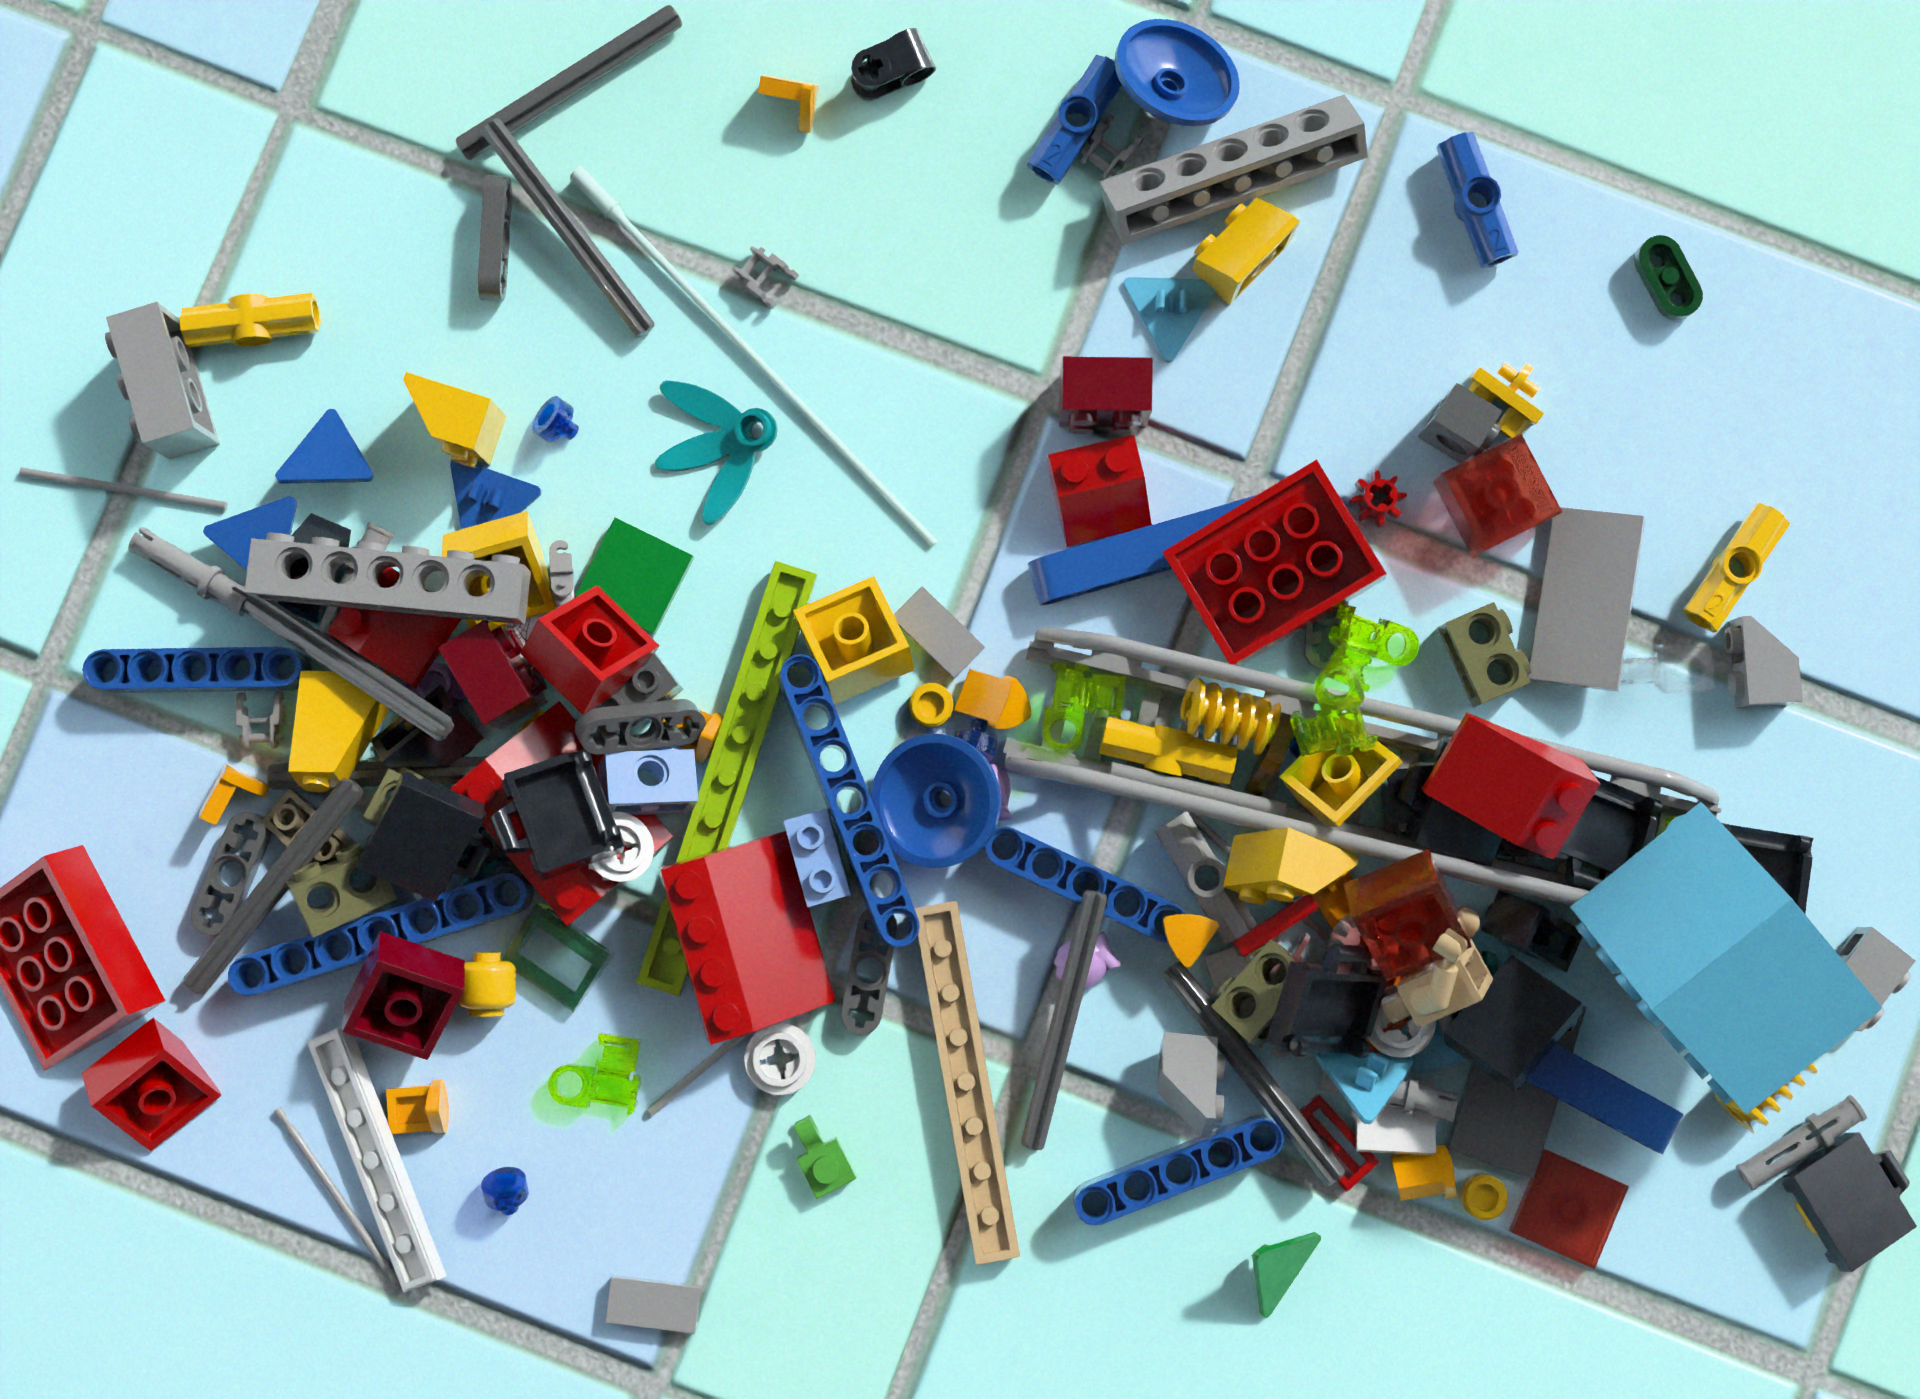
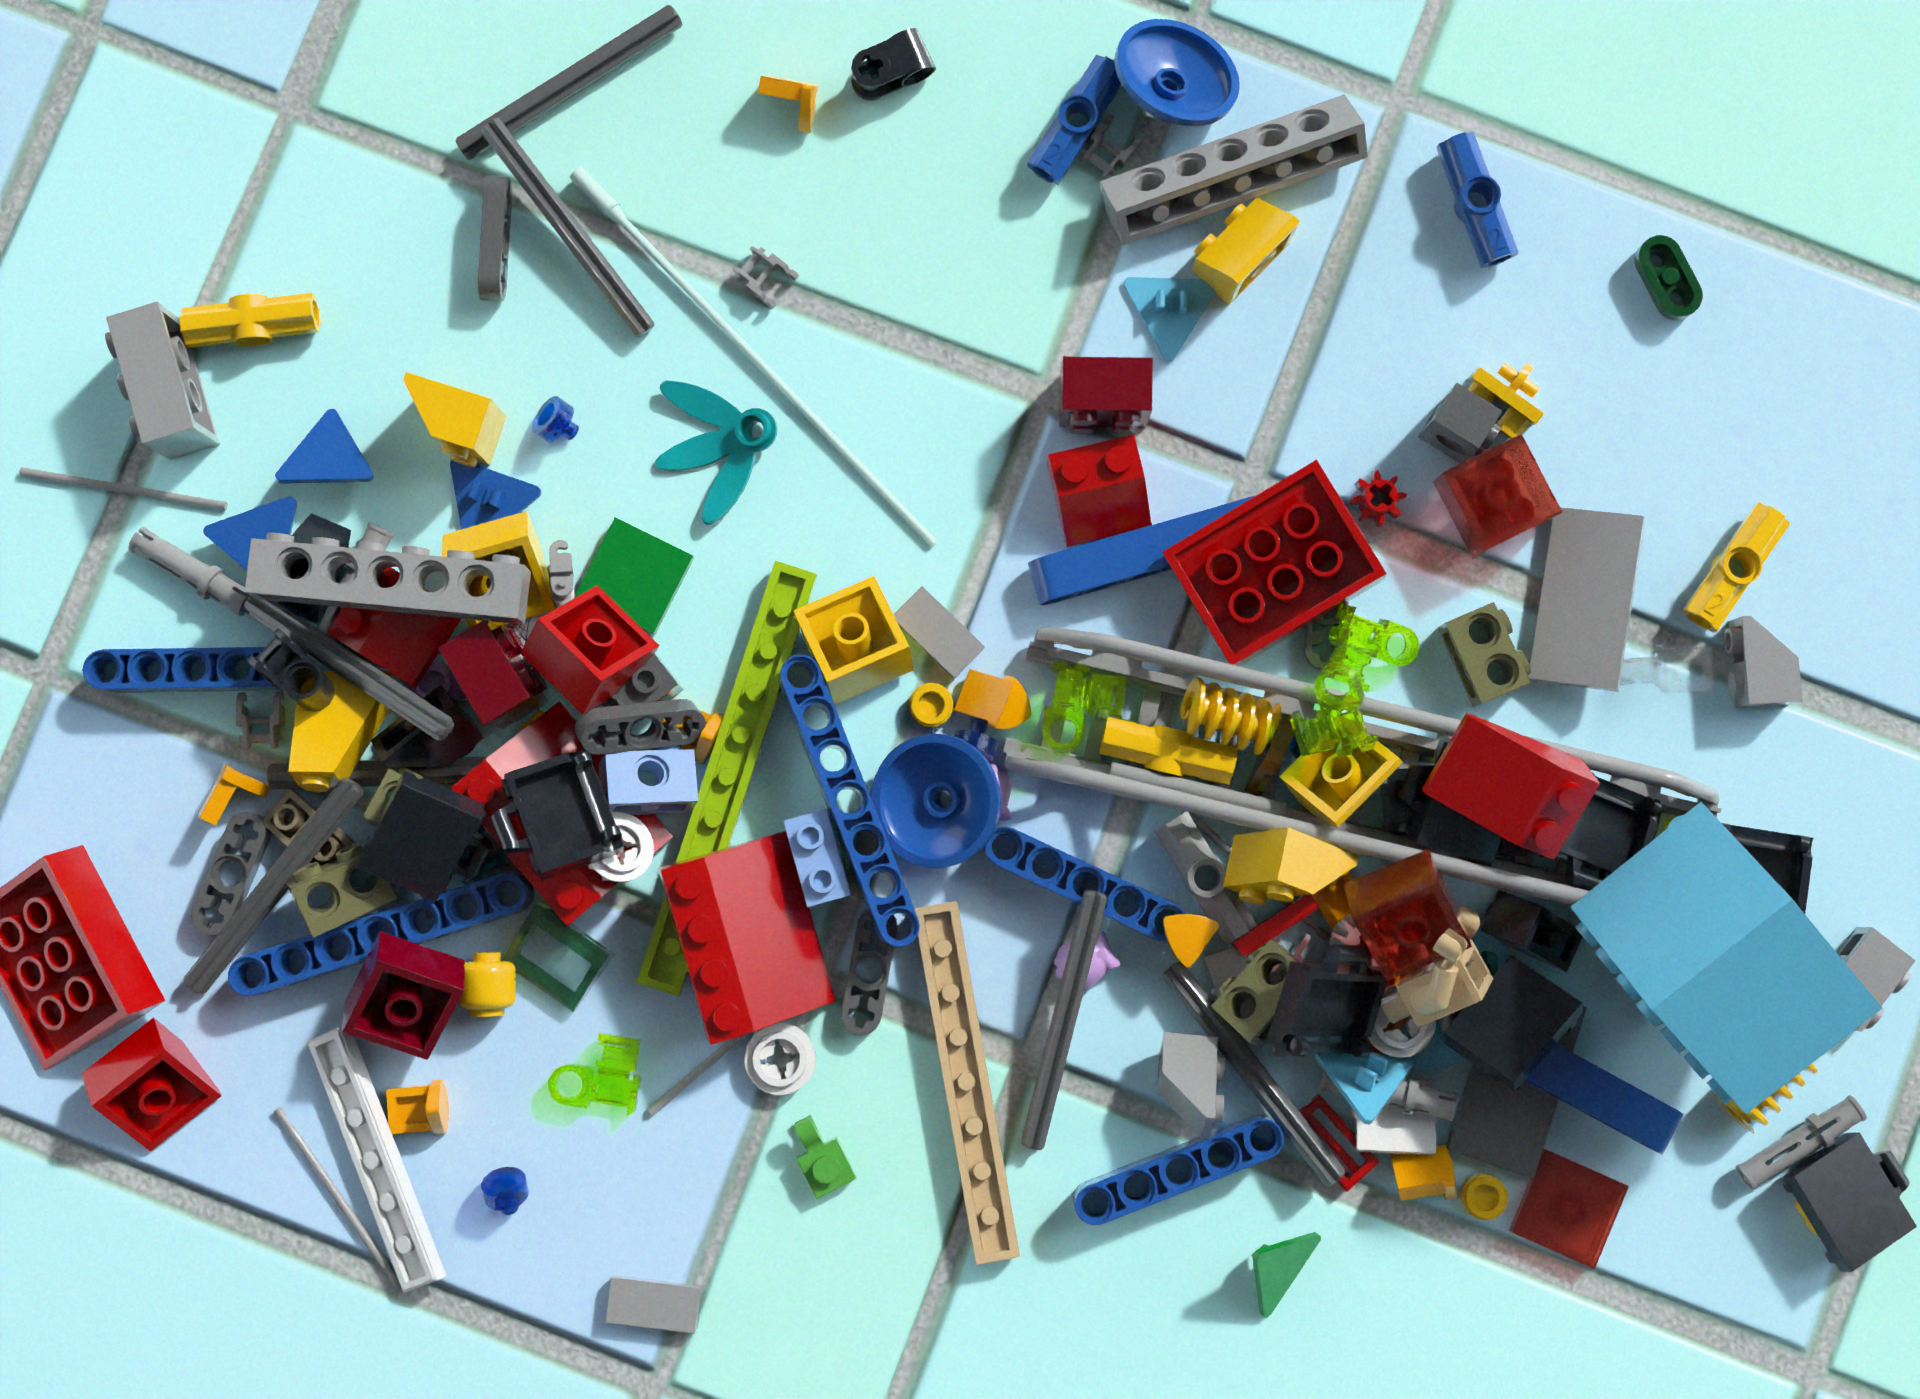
none -> black piece [246,628,335,712]

